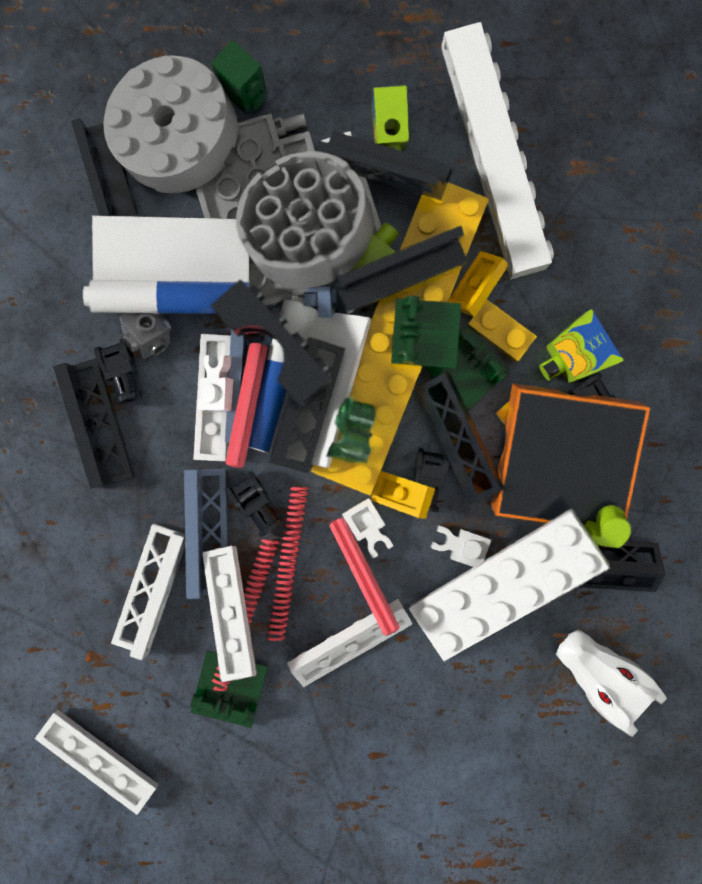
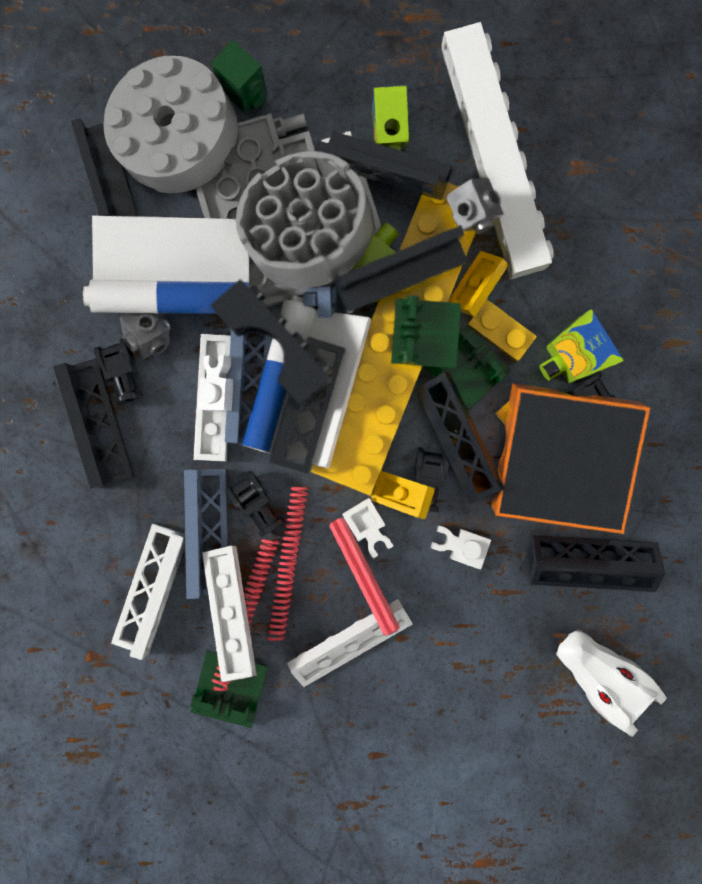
white plate [35,710,159,815] -> none
coral axle [226,343,268,468] -> none
clear green leg [326,397,376,464] -> none
white plate [409,509,609,661] -> none
lime leg [584,505,631,550] -> none
none -> flat silver brick [446,178,504,234]

